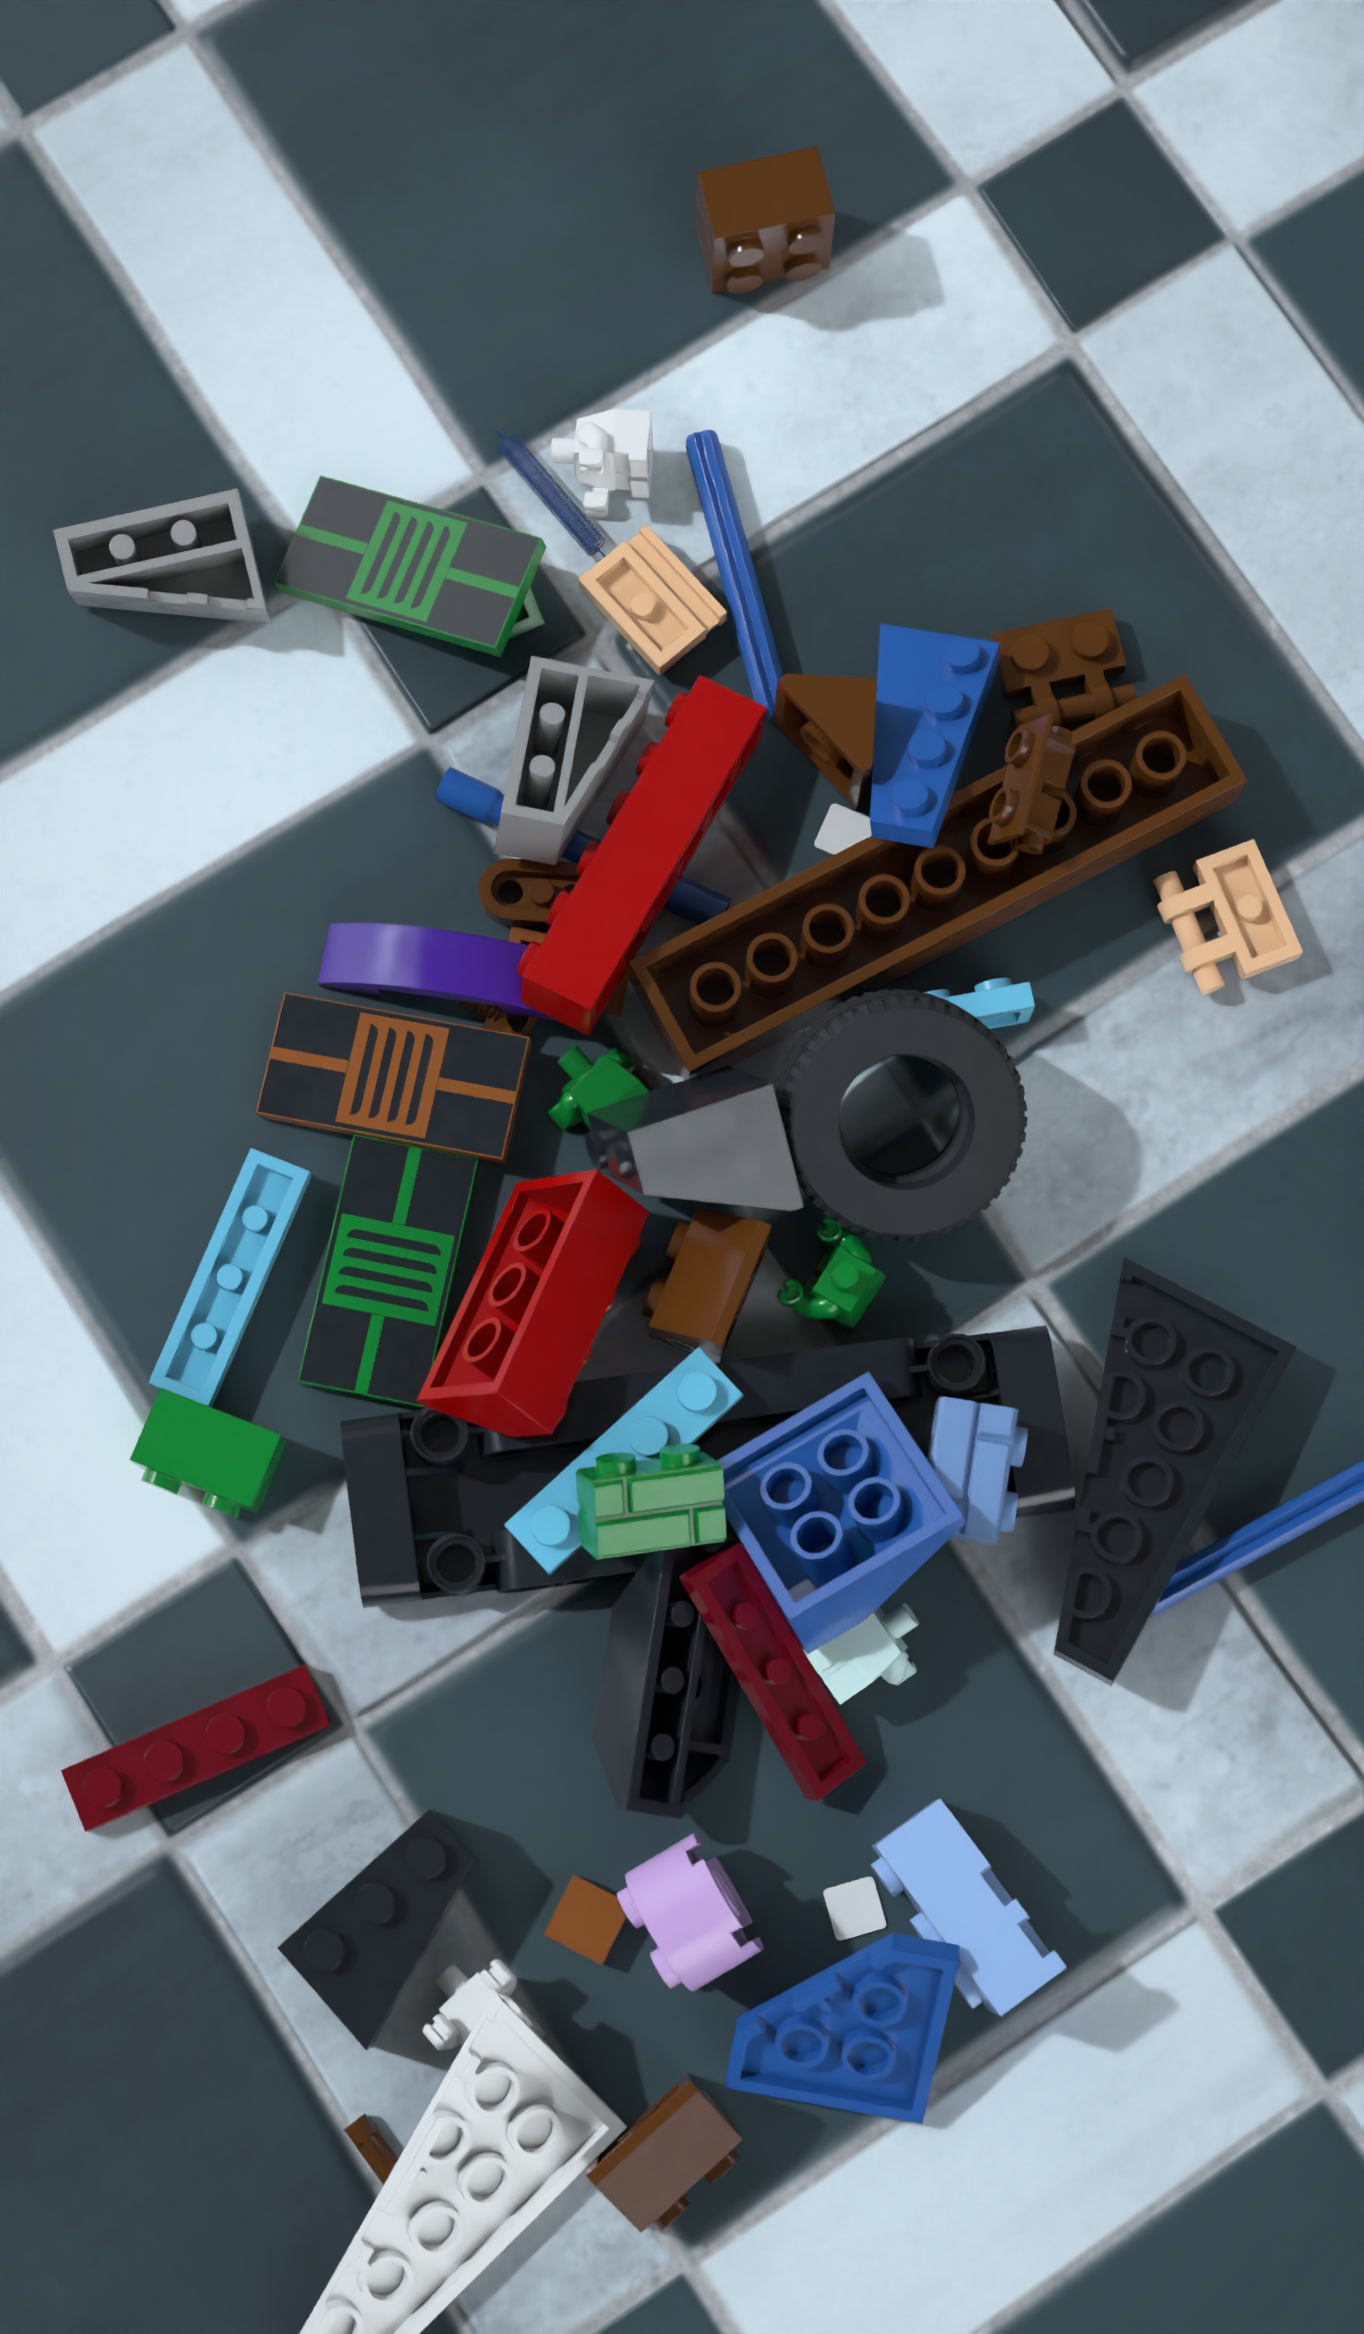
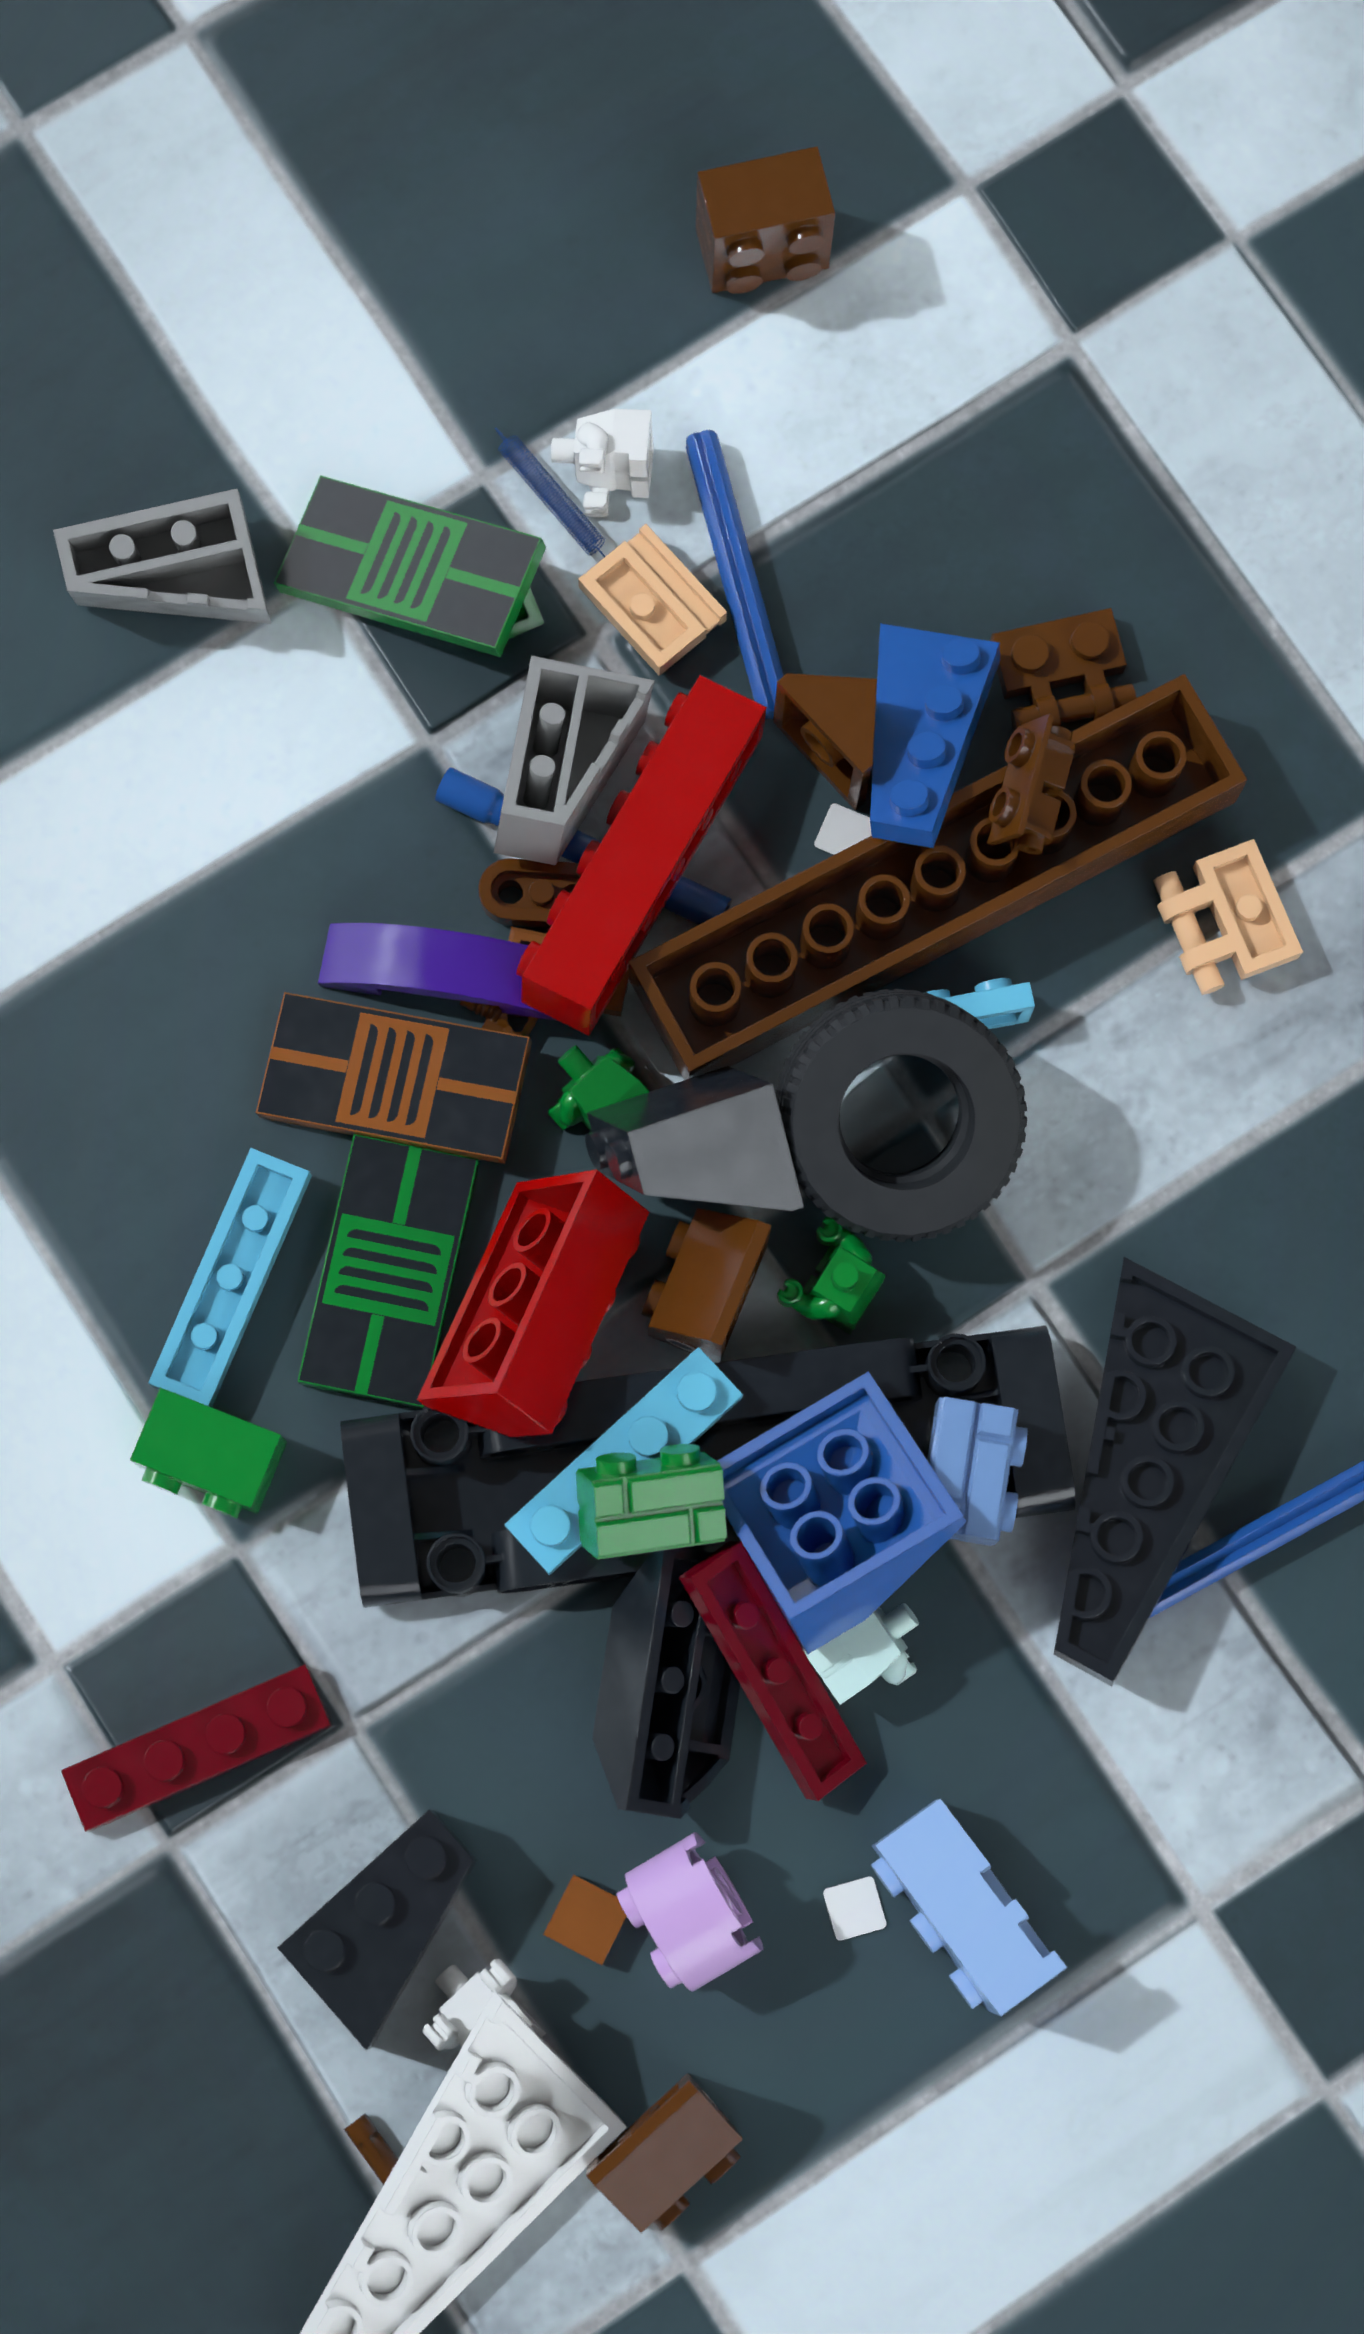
blue plate [724,1933,960,2124] -> none

